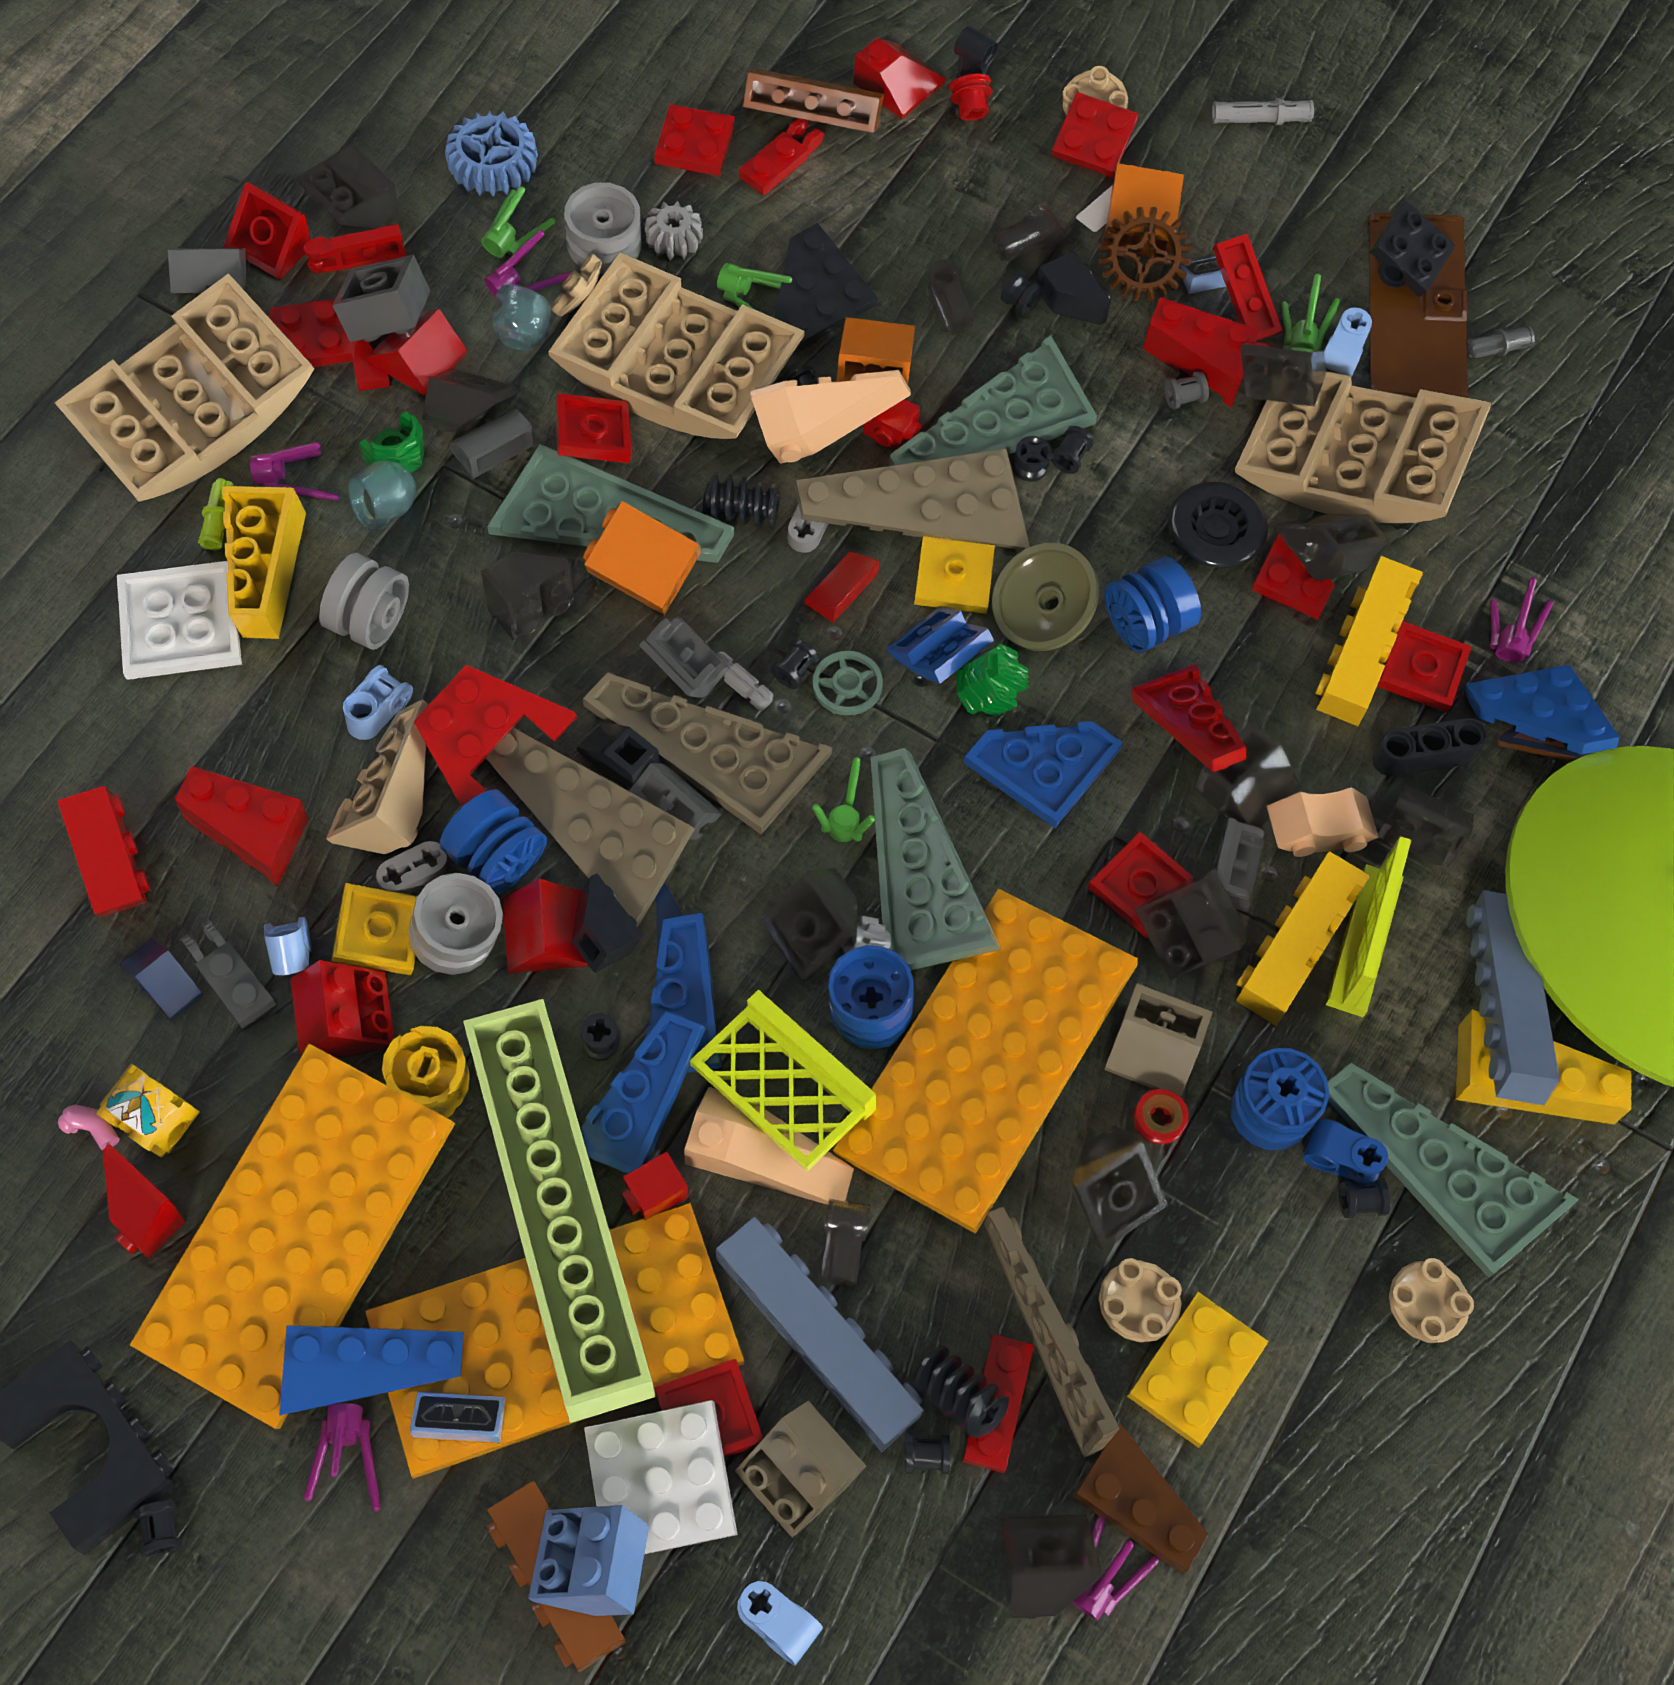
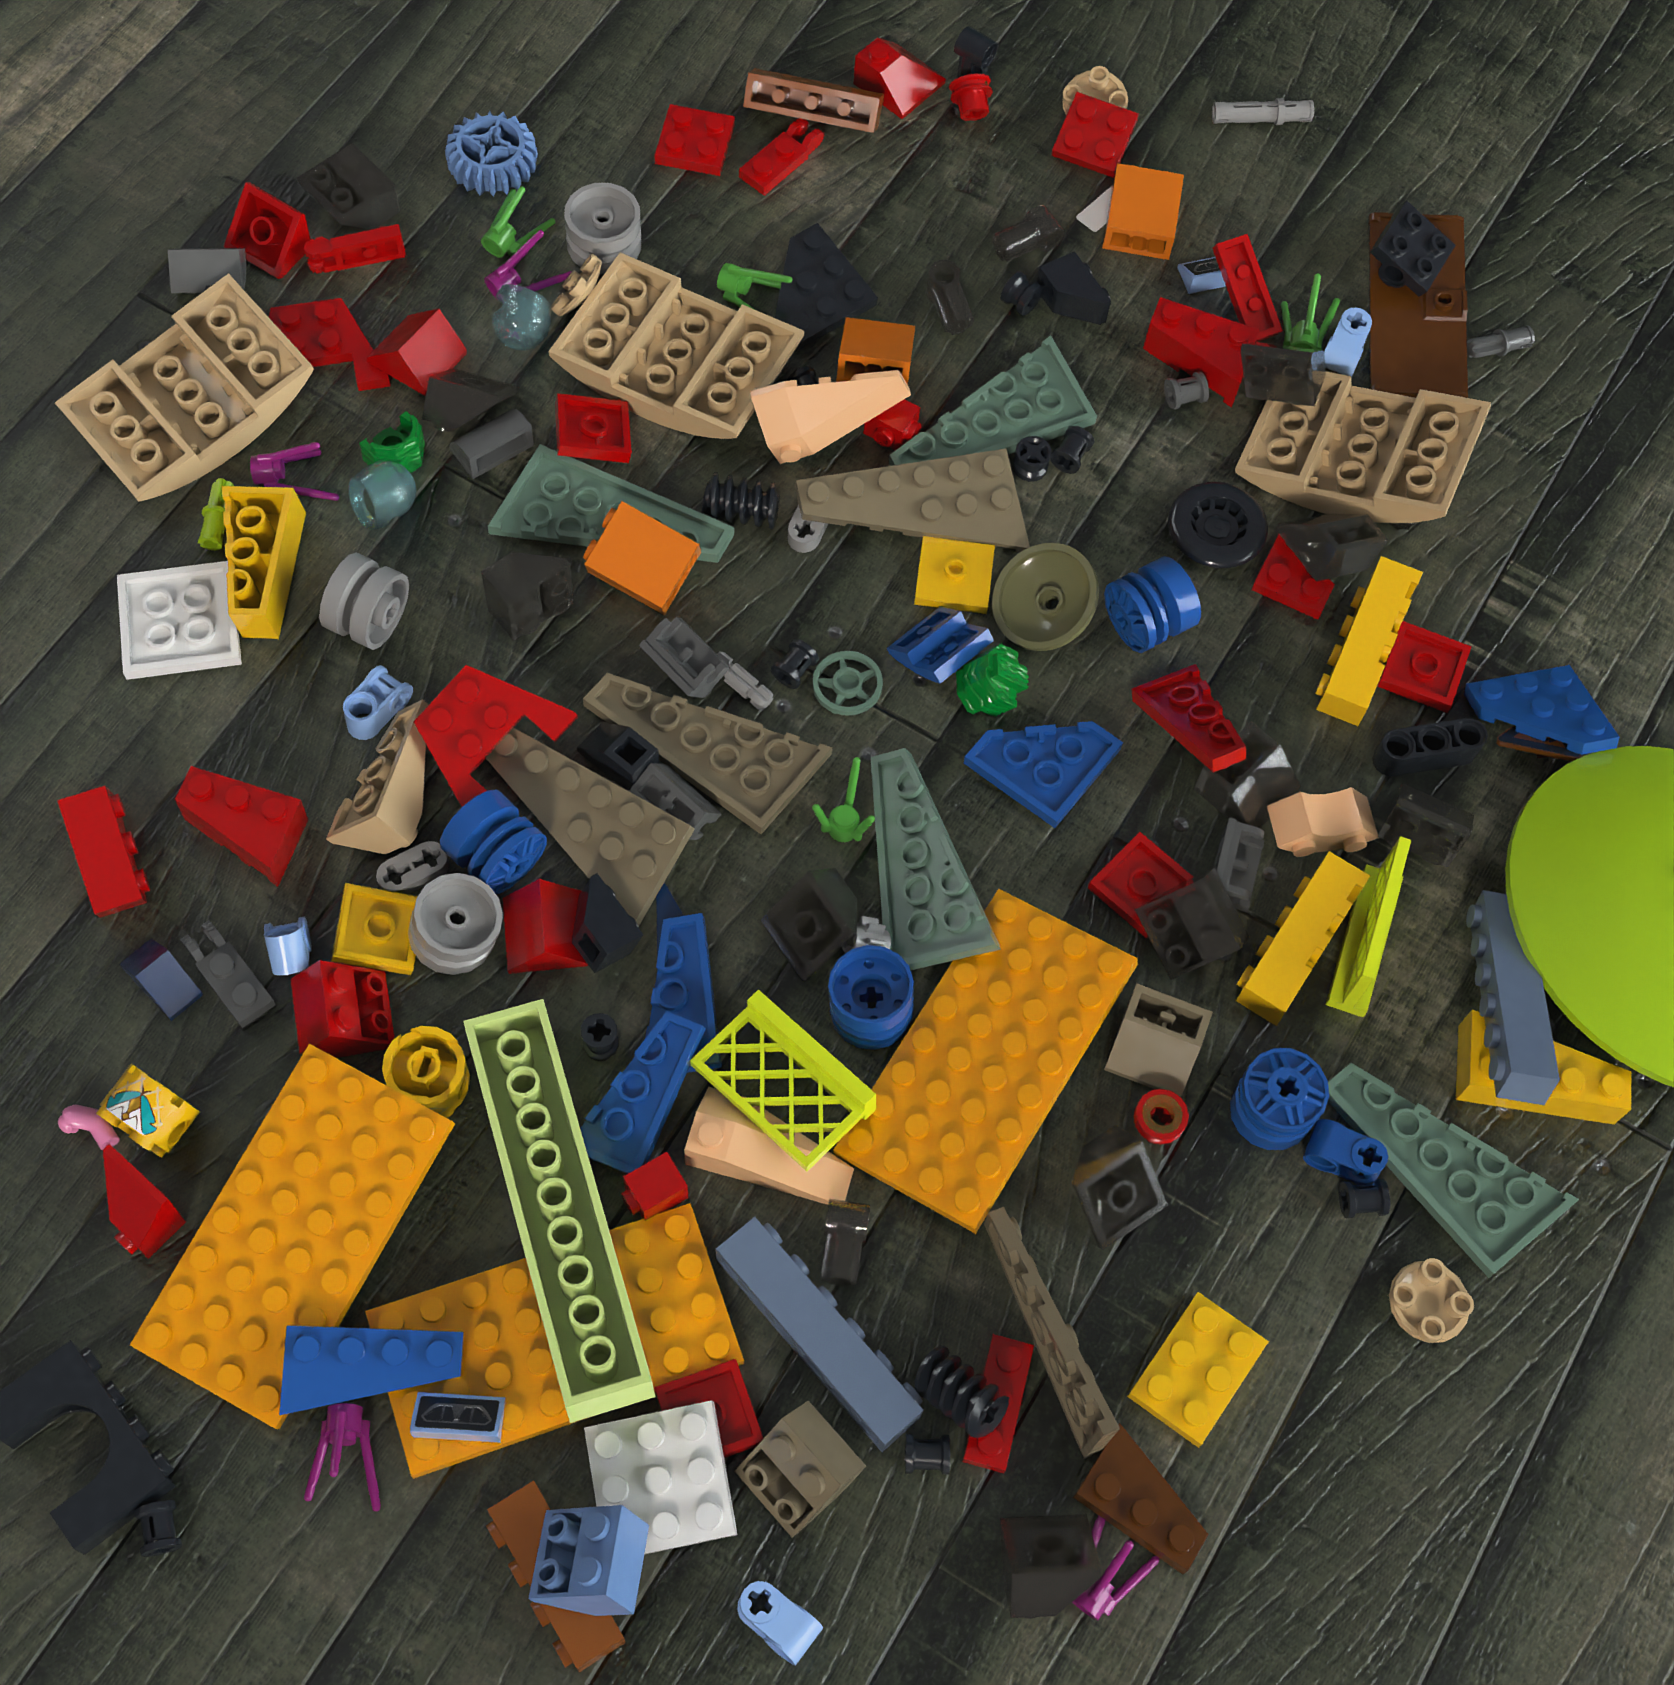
dark grey brick [332,254,431,342] -> none
light grey gear [645,200,703,261] -> none
red slope [804,552,879,623] -> none
reddish brown gear [1098,207,1192,302] -> none
tan dish [1099,1258,1182,1343] -> none
magenta plant [1489,577,1553,663] -> none

